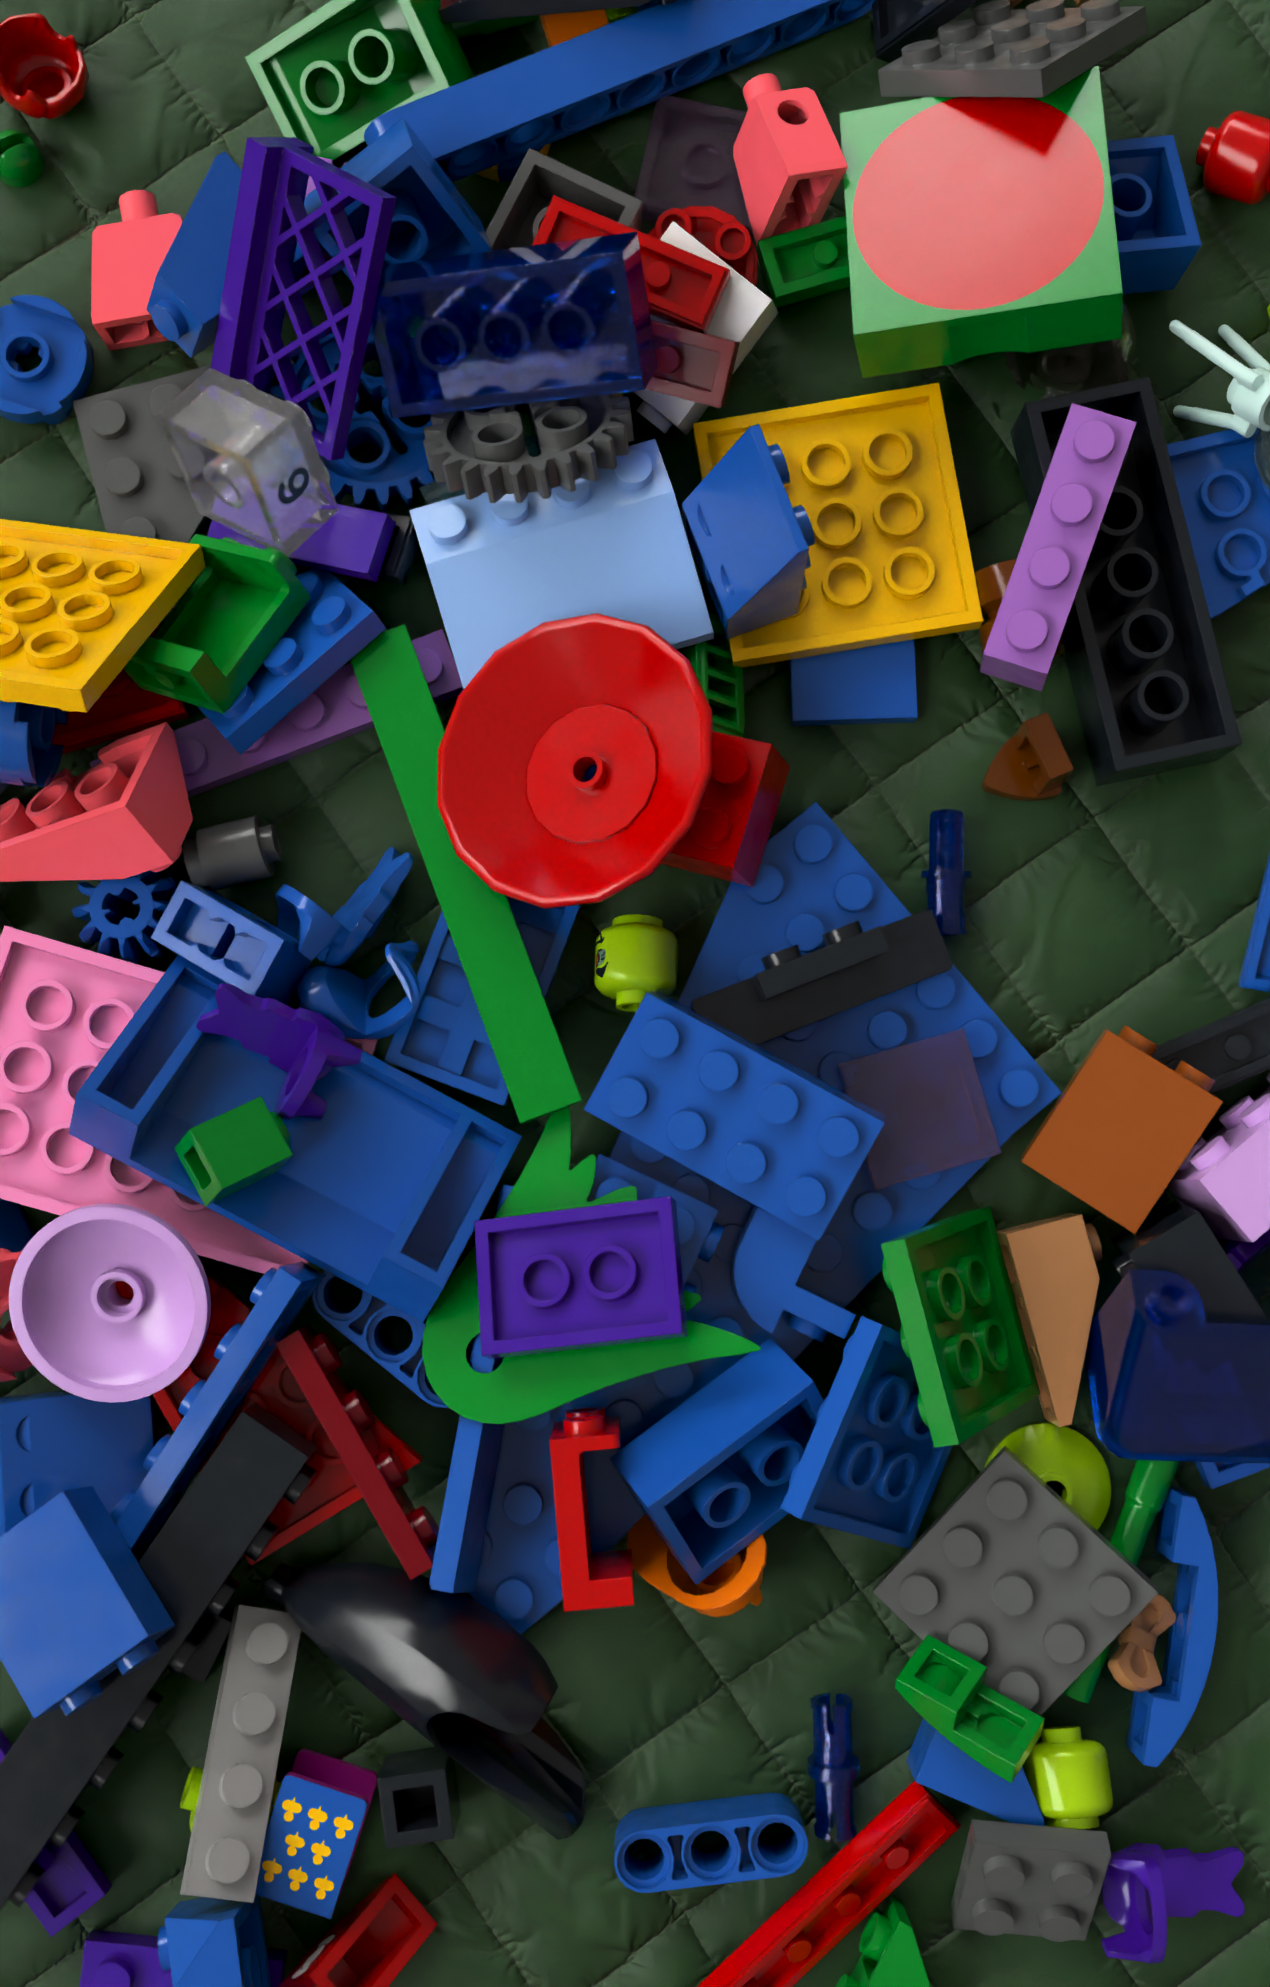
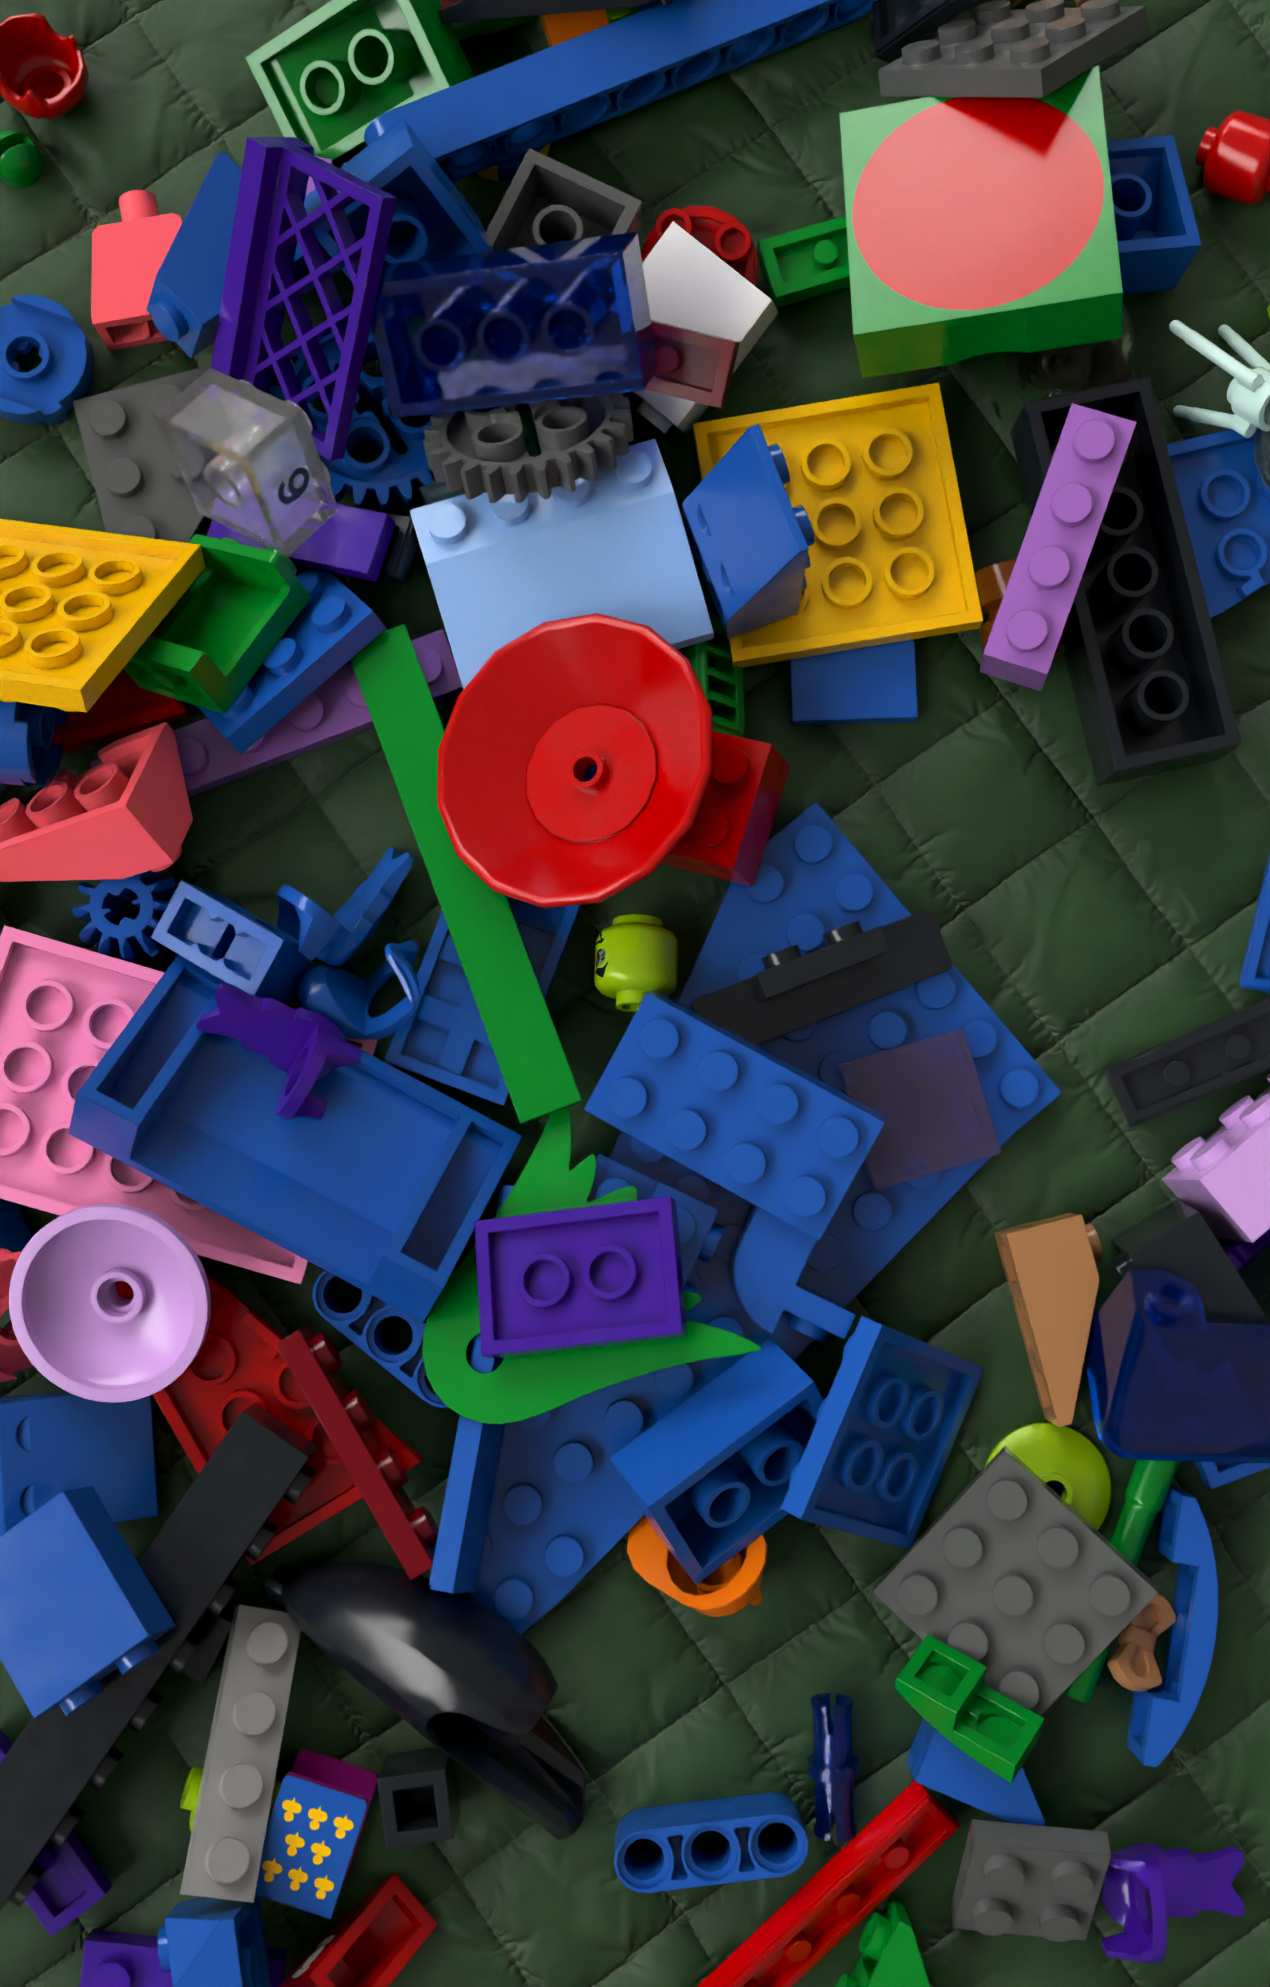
blue plate [110,1261,323,1562] -> none
green brick [174,1096,293,1207] -> none
dark grey brick [182,815,283,891] -> none
red tile [528,195,731,333] -> none
red panel [549,1407,634,1612] -> none
clear purple tile [635,96,752,238] -> none
coral torso [733,73,848,246] -> none
green plate [881,1206,1040,1448] -> none
clear blue axle [921,809,972,936] -> none
reddish brown tile [982,712,1074,801] -> none
dark orange brick [1021,1025,1223,1234] -> none
lime head [1022,1726,1113,1829] -> none

